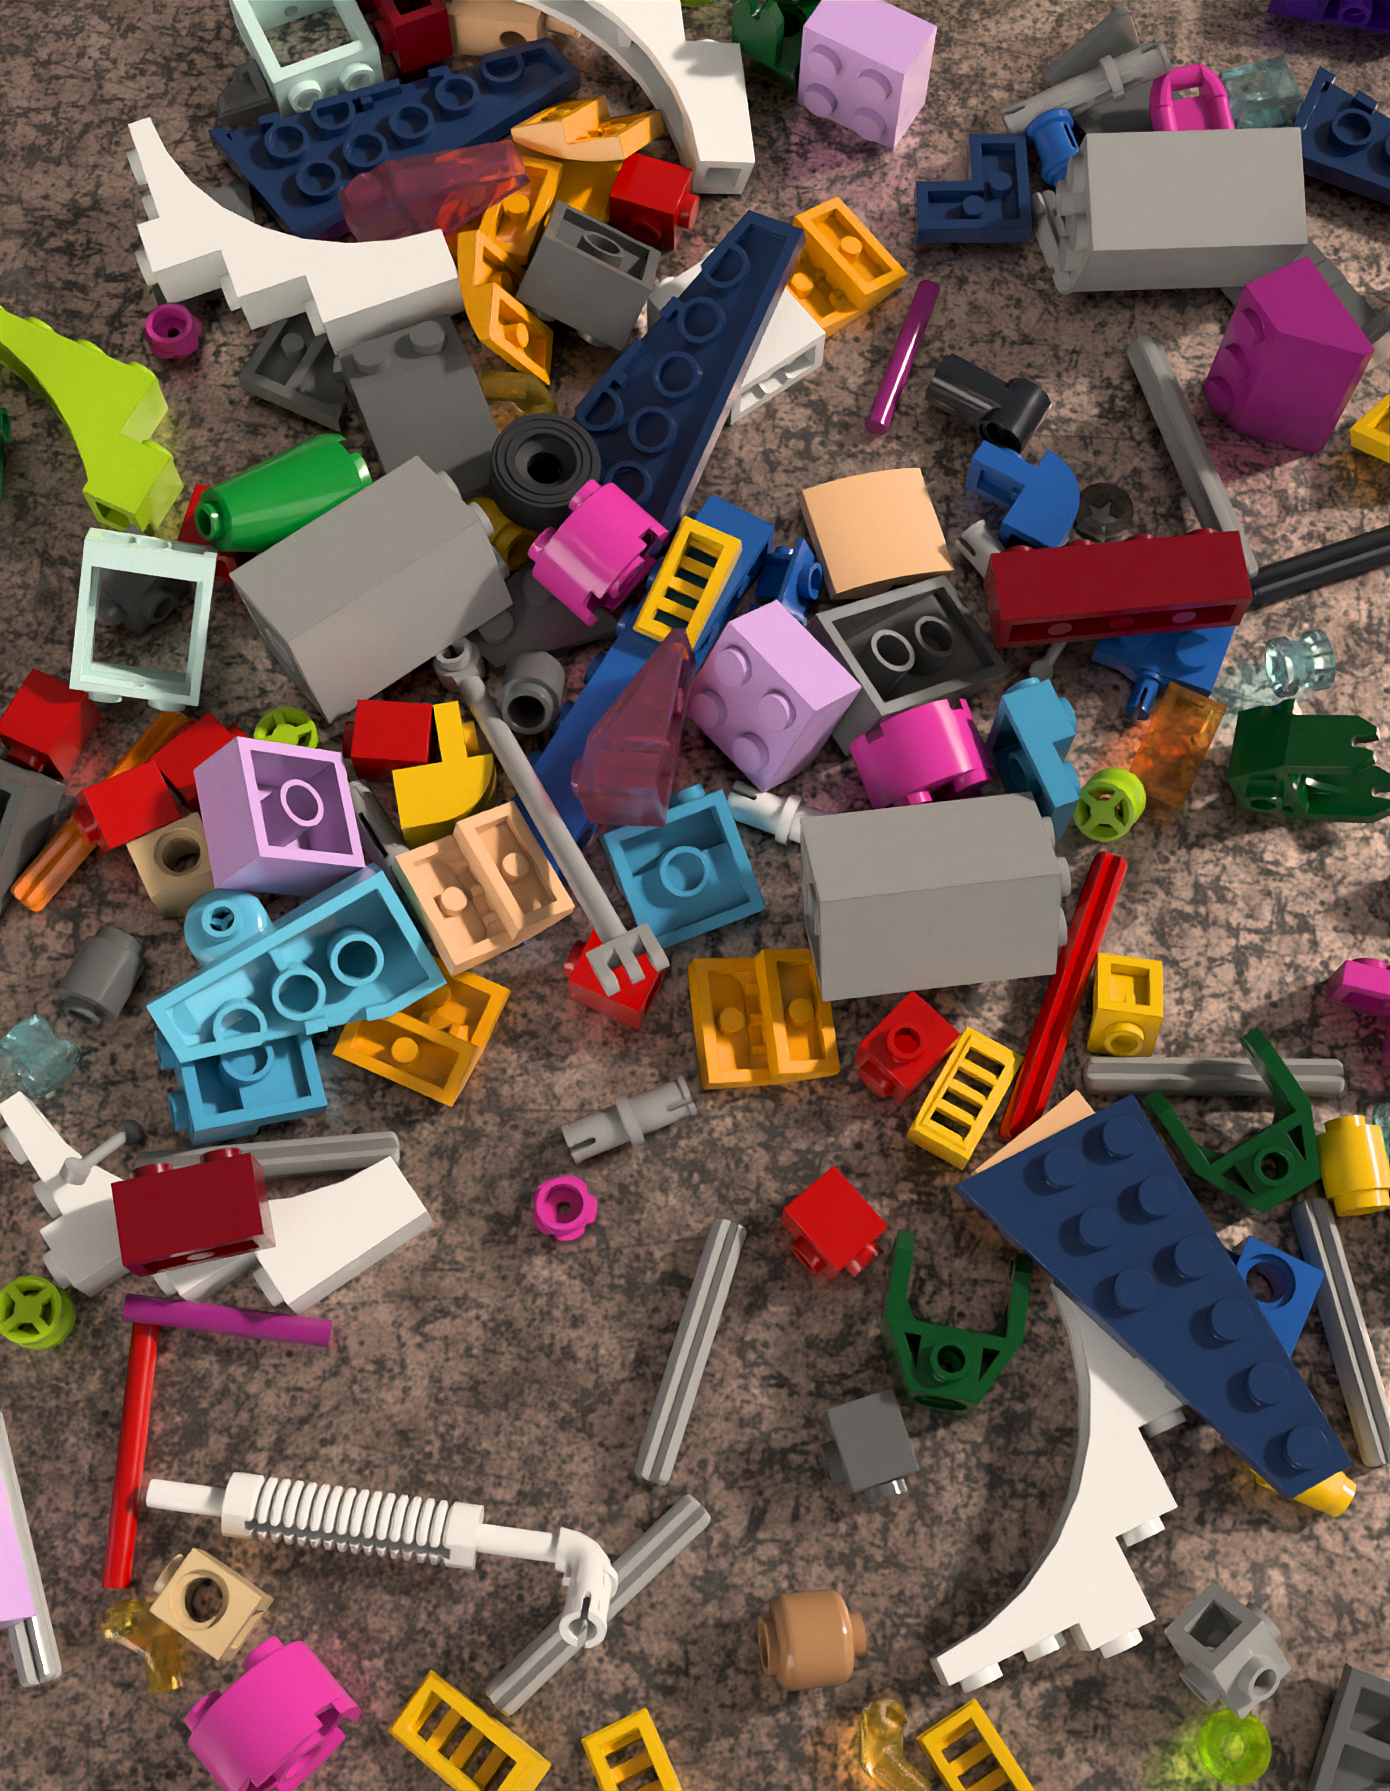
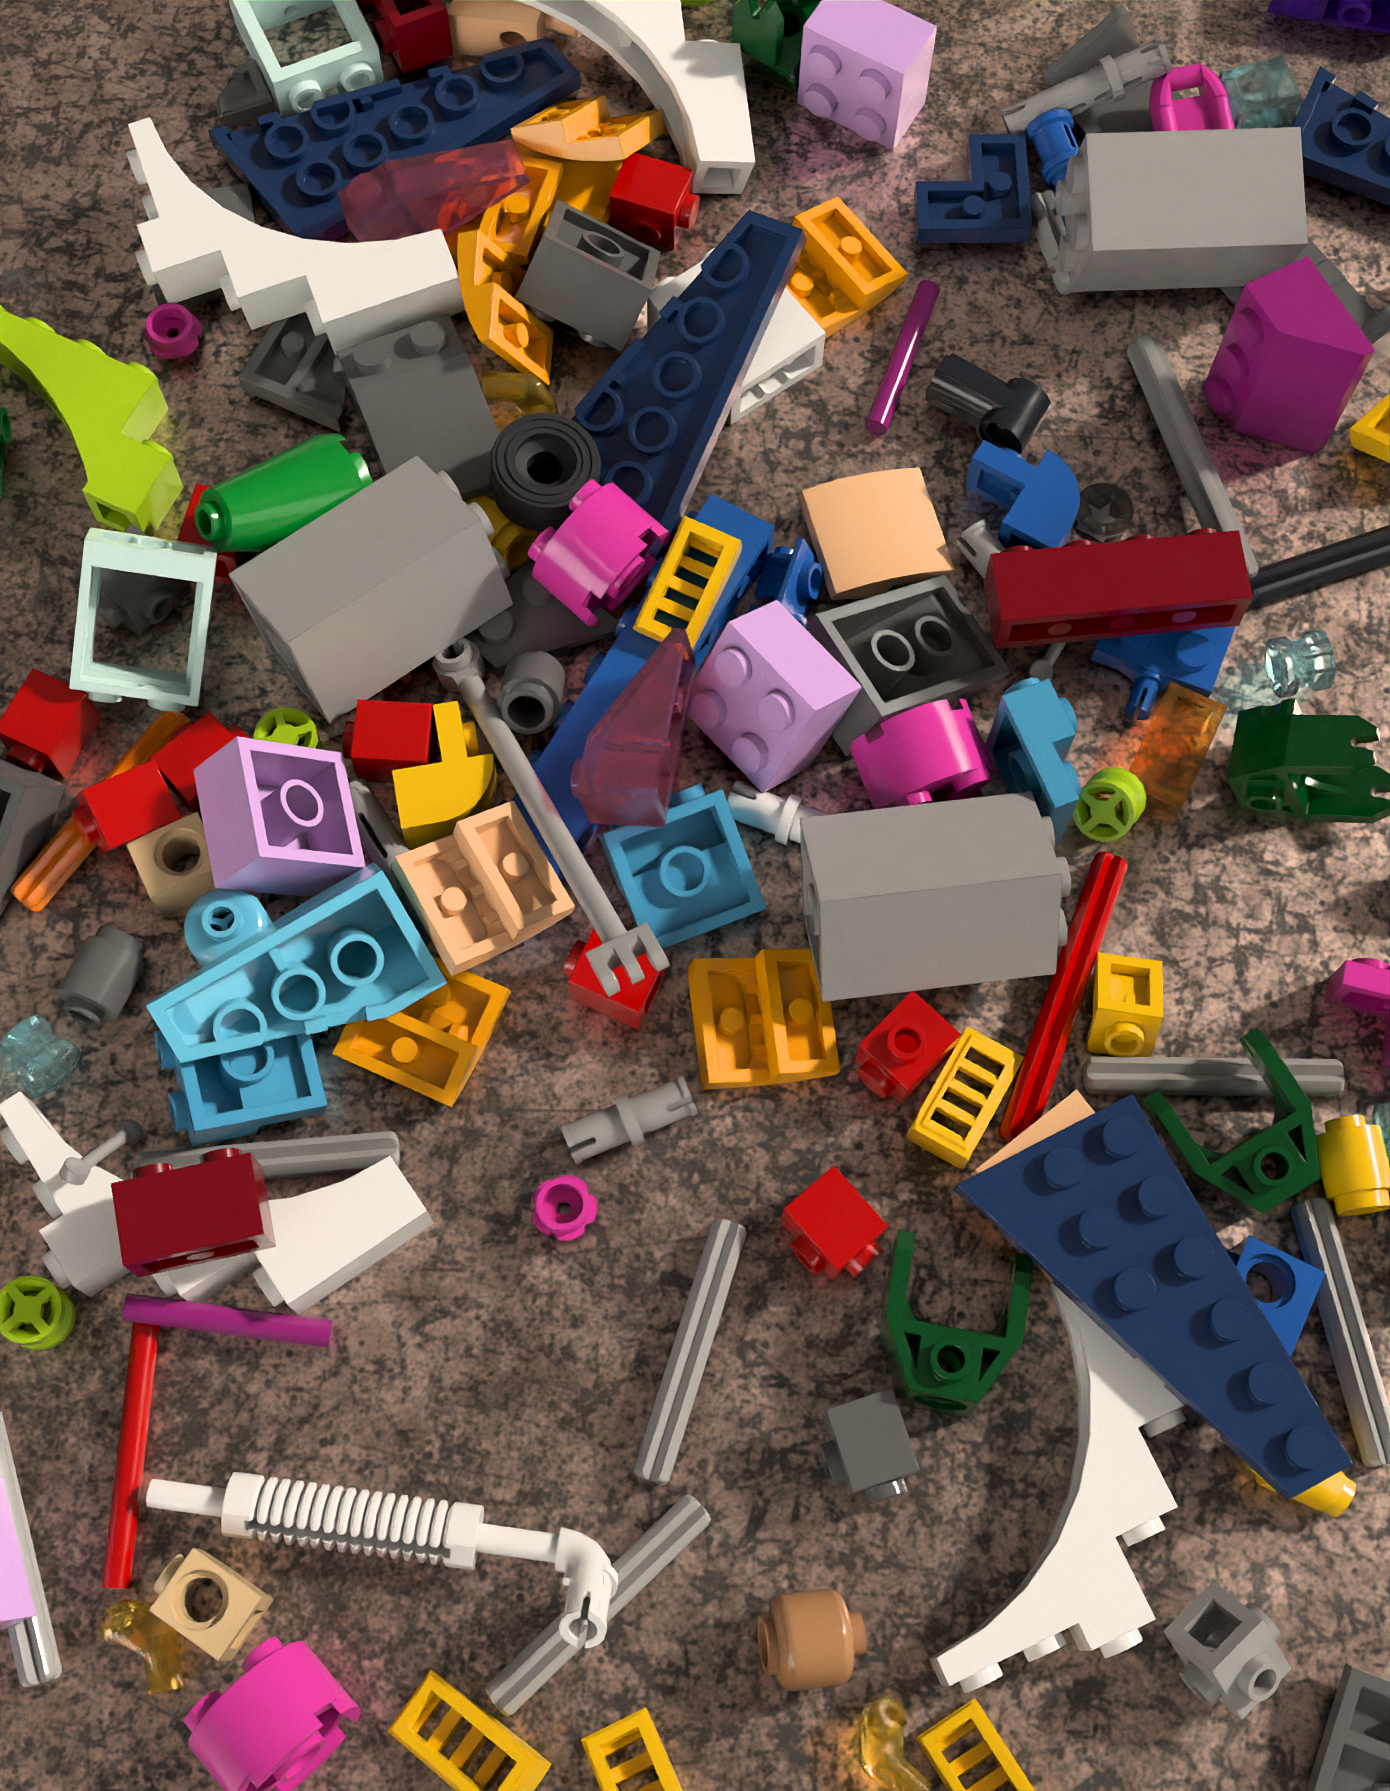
clear neon green plate [1197,1709,1272,1786] -> none

